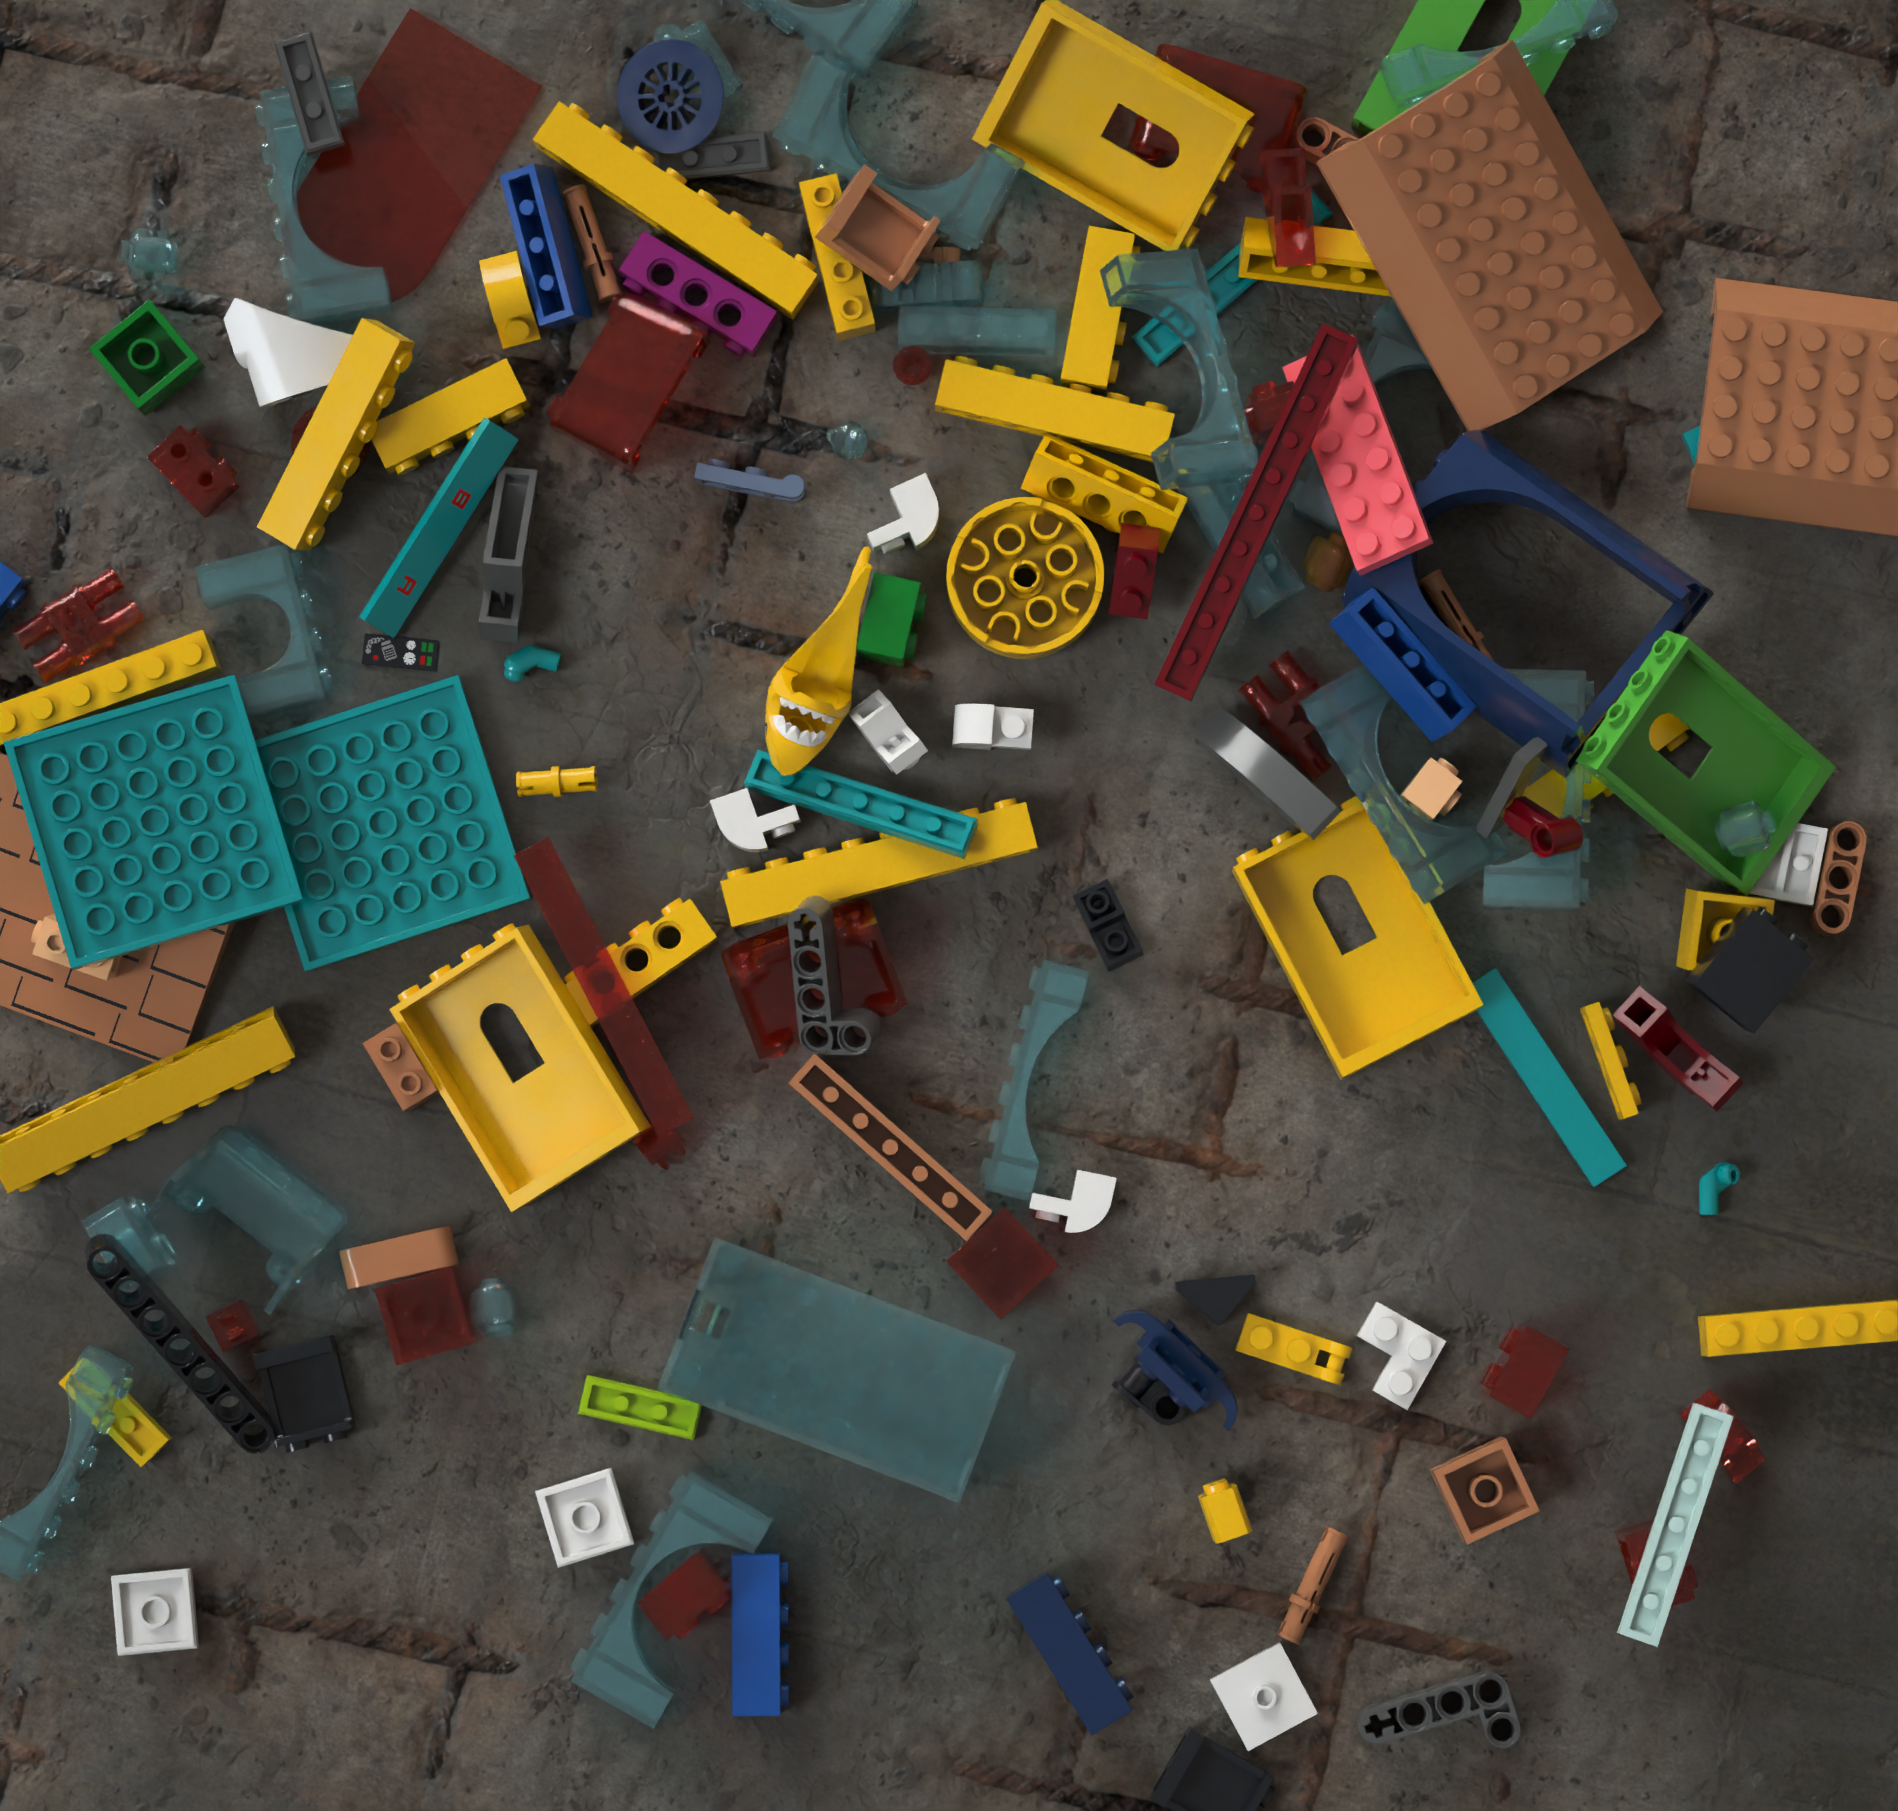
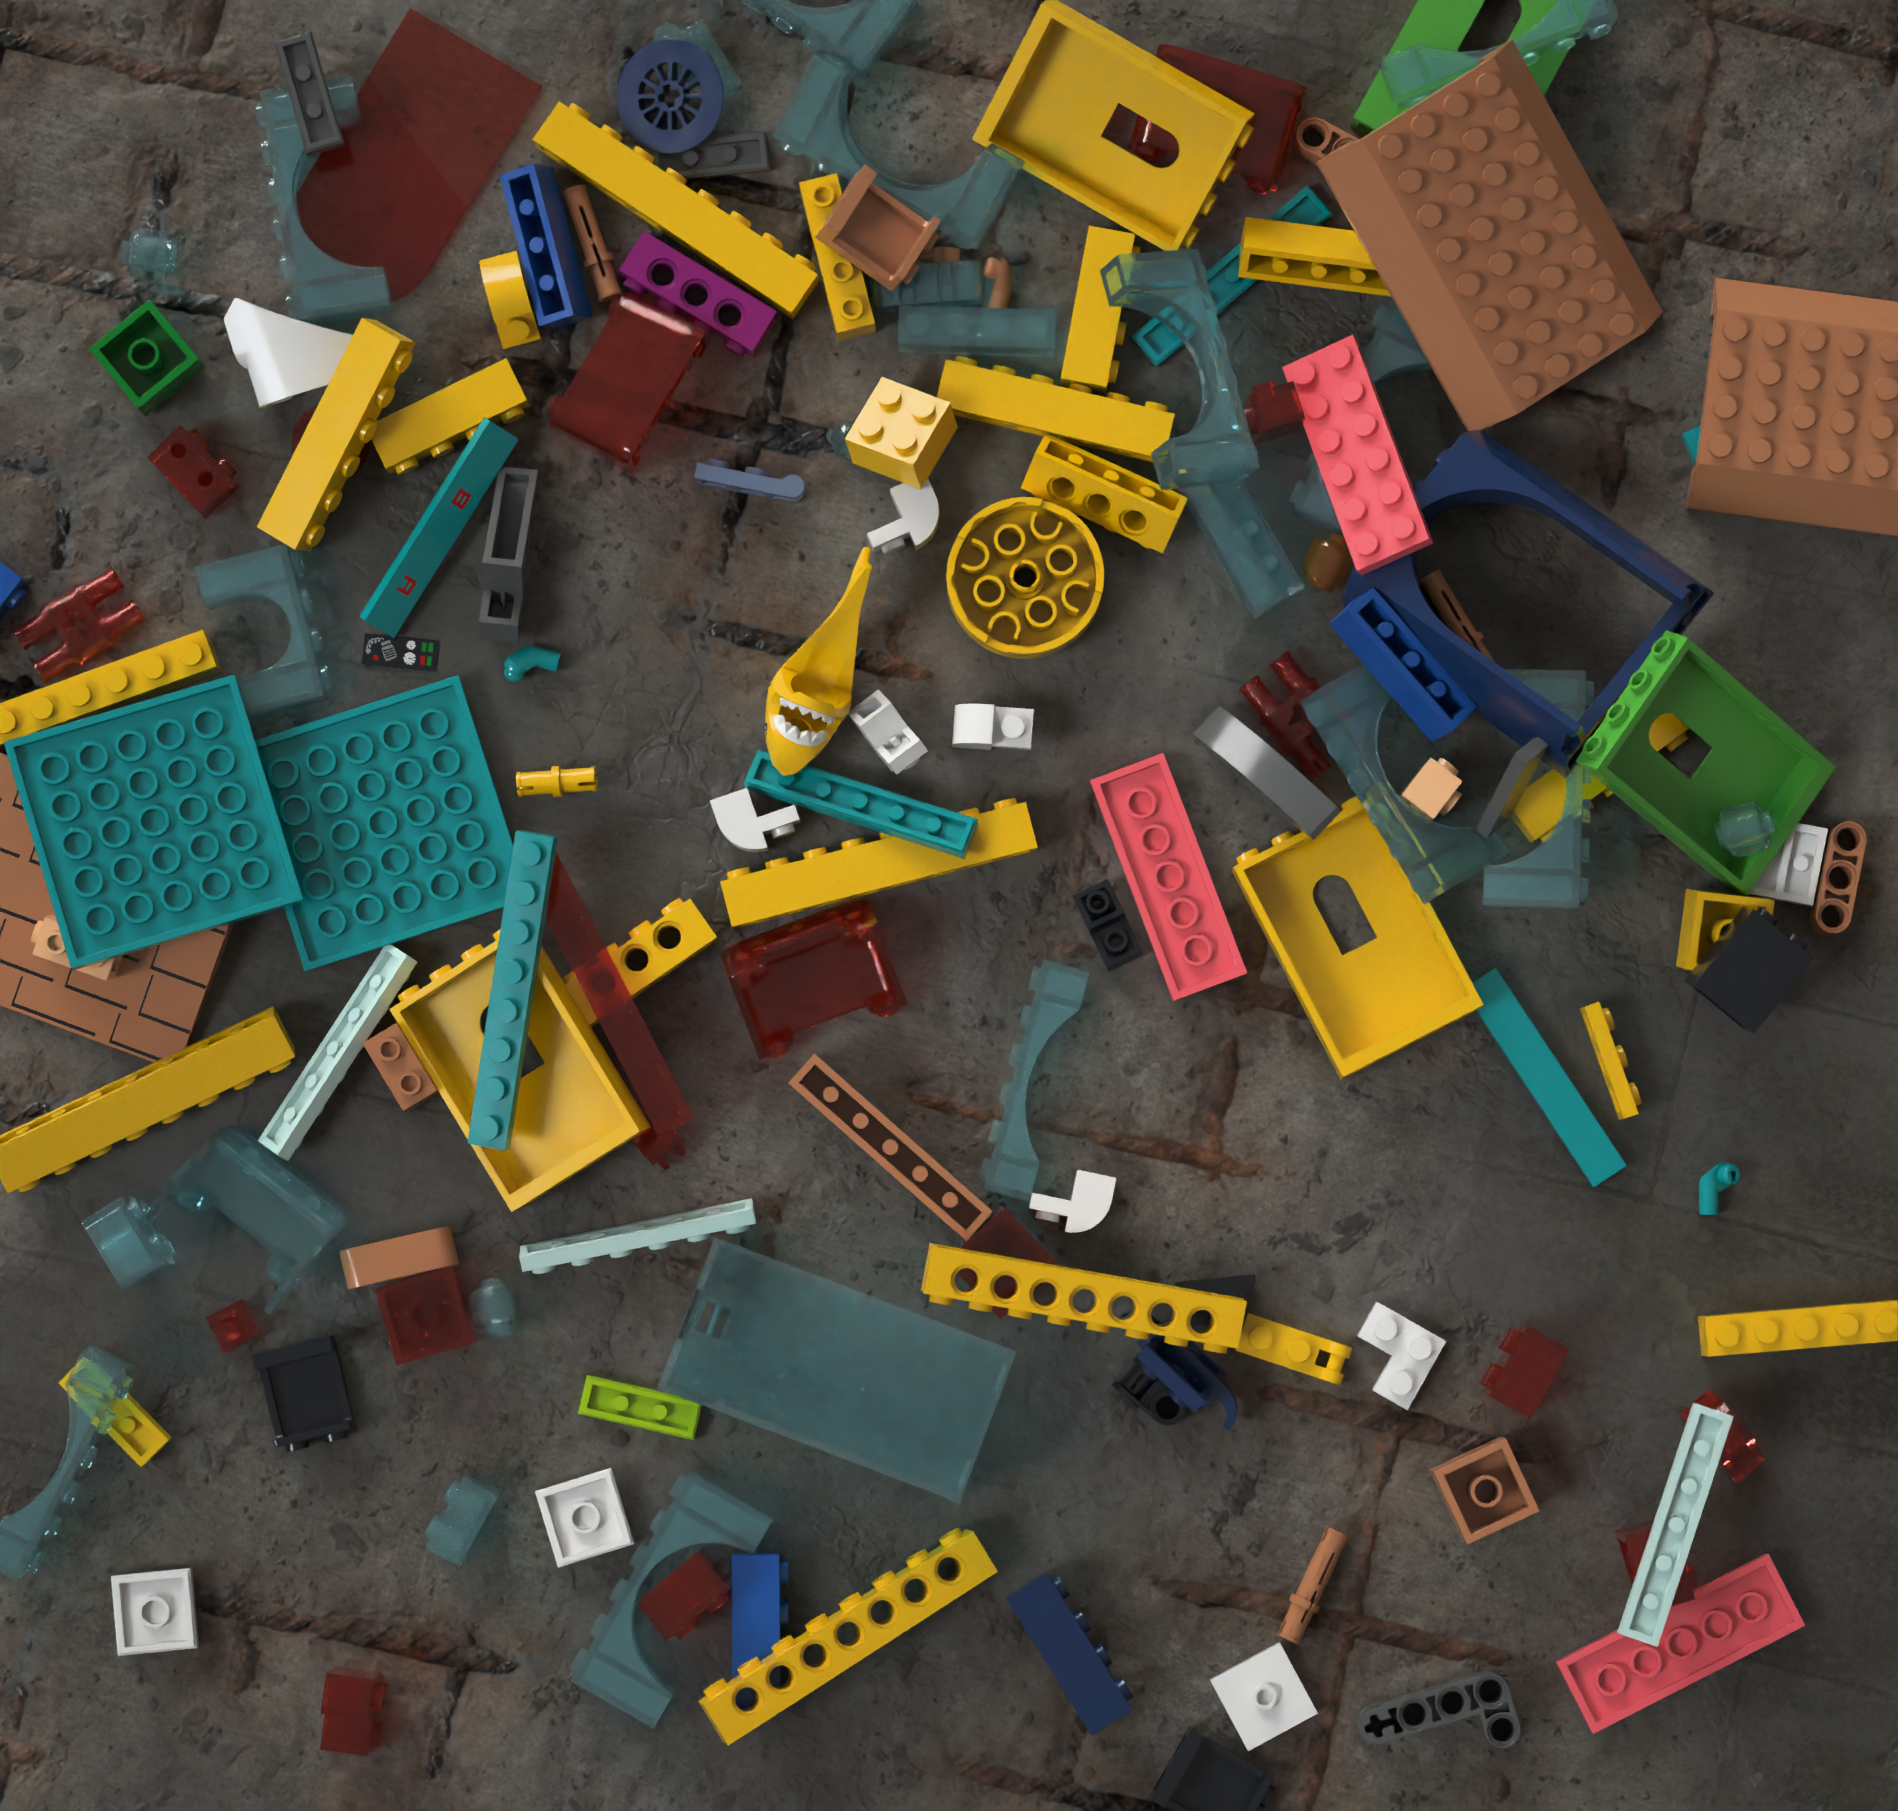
black beam [85,1234,274,1454] -> none
dark grey beam [788,896,882,1055] -> none
green brick [857,572,927,668] -> none
clear red cone [893,346,932,385] -> none
dark red brick [1109,523,1160,619] -> none
dark red plate [1154,323,1360,702] -> none
yellow brick [1198,1478,1253,1544] -> none
clear red slope [1259,148,1316,268] -> none
dark red piece [1503,796,1583,858] -> none
dark red arch [1613,986,1743,1112] -> none
none -> light aqua plate [258,944,417,1161]
none -> clear red brick [320,1666,388,1756]
none -> clear light blue brick [424,1475,502,1567]
none -> teal plate [468,830,558,1151]
none -> light aqua plate [519,1198,756,1274]
none -> yellow brick [698,1527,998,1746]
none -> yellow brick [845,377,958,489]
none -> yellow brick [921,1243,1247,1354]
none -> nougat arm [983,257,1012,316]
none -> coral plate [1090,753,1247,1002]
none -> coral plate [1555,1553,1805,1734]

